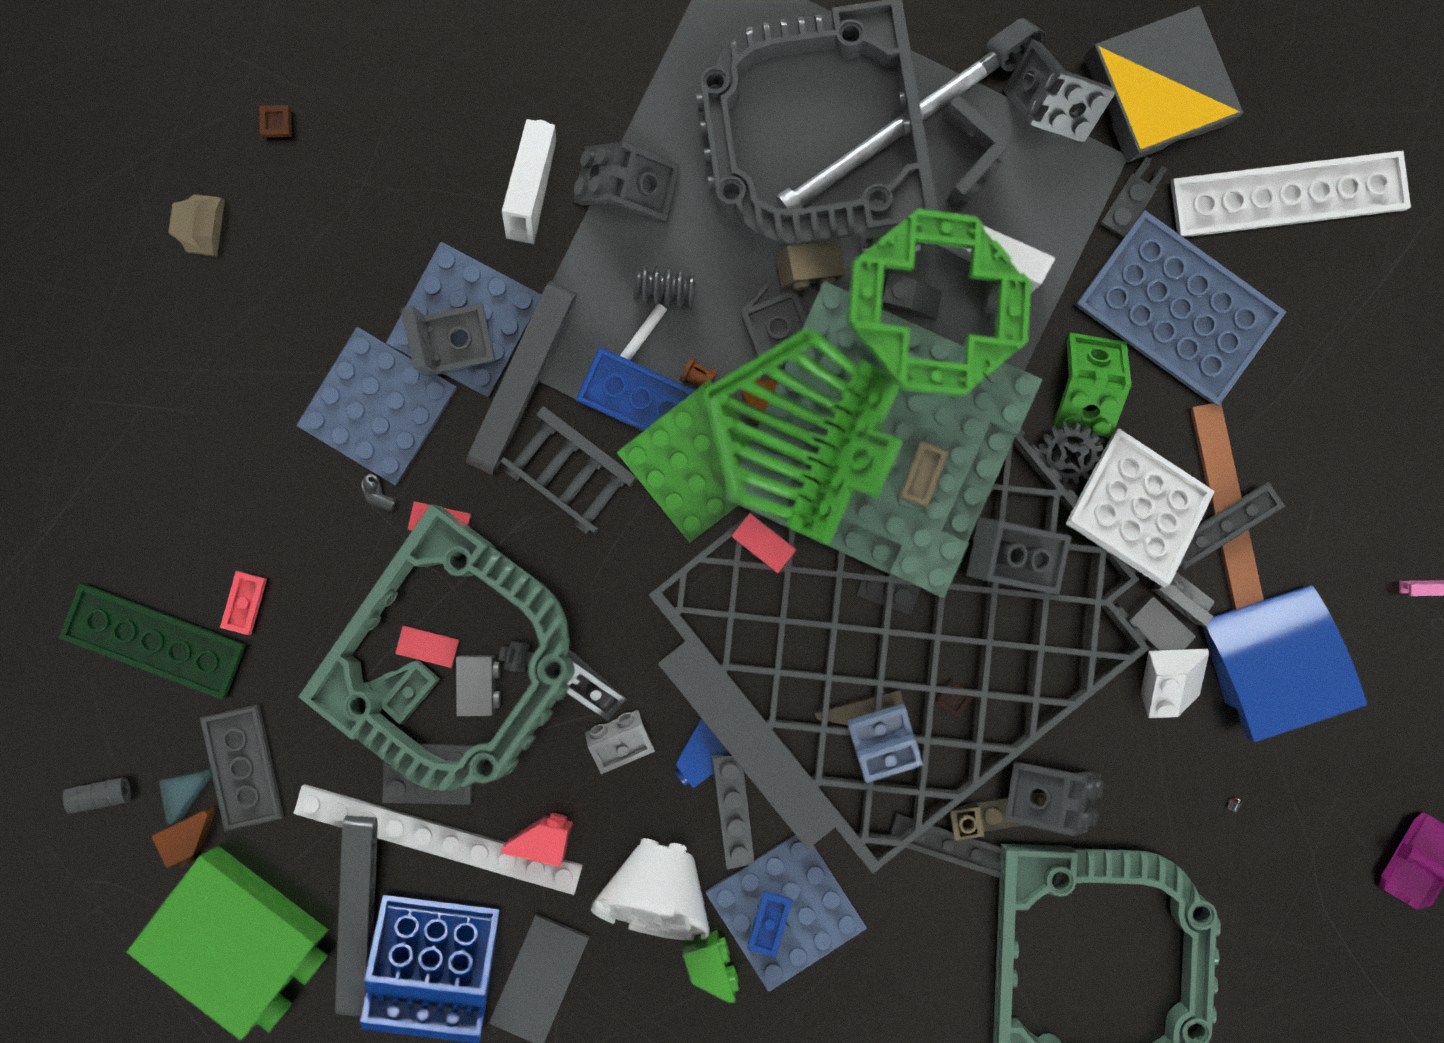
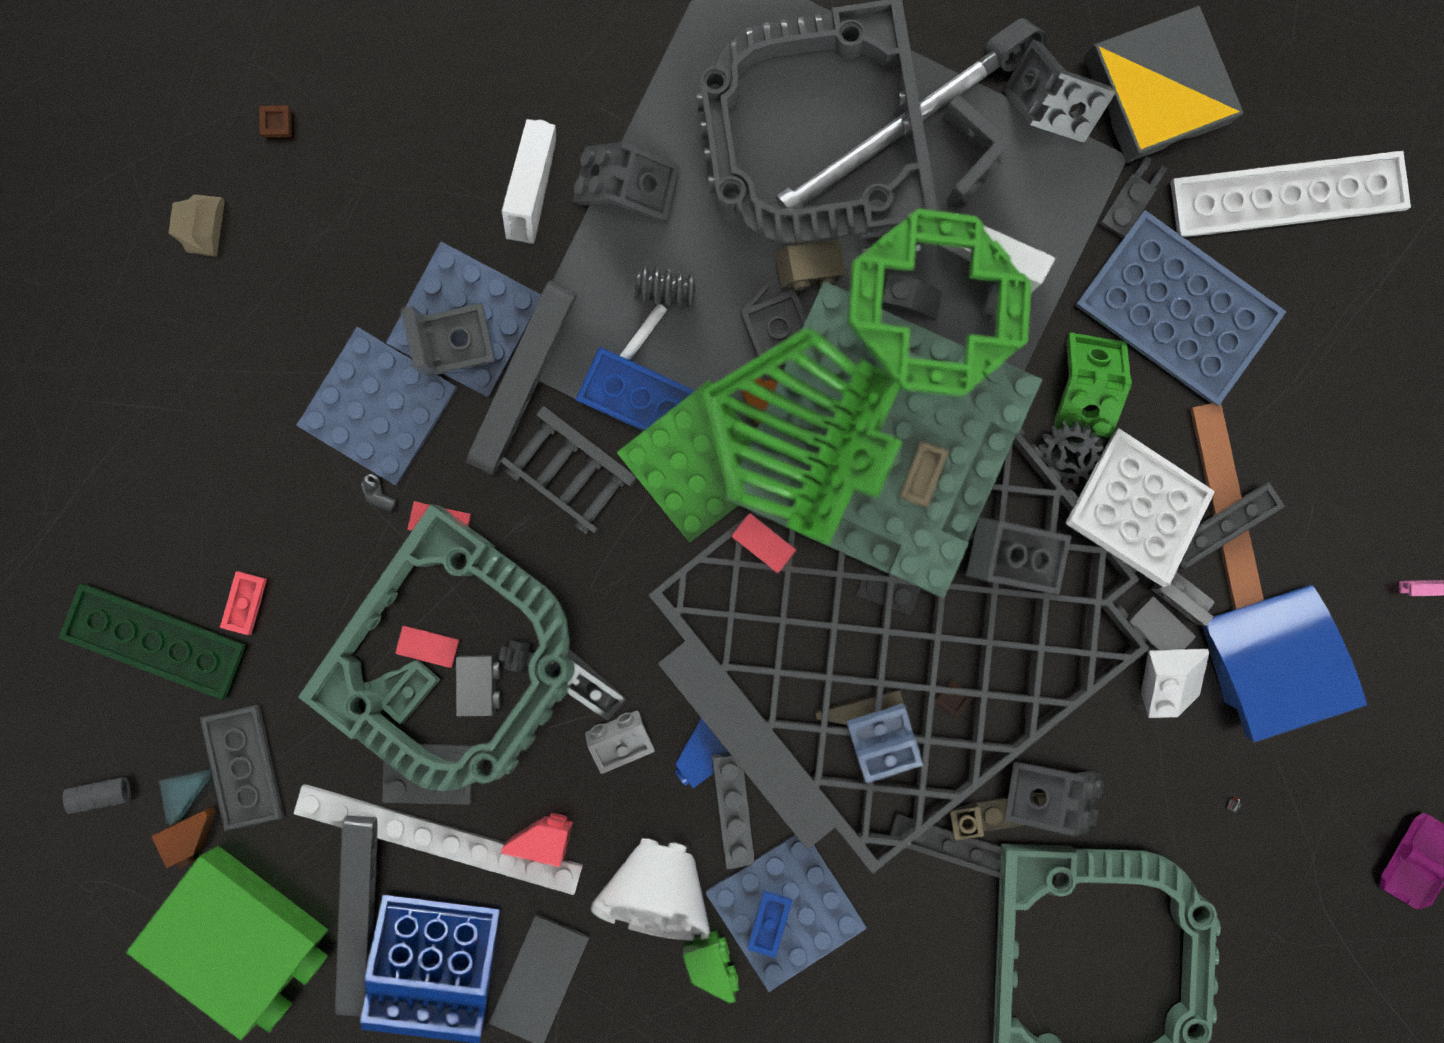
dark orange bush [679,358,717,387] -> none

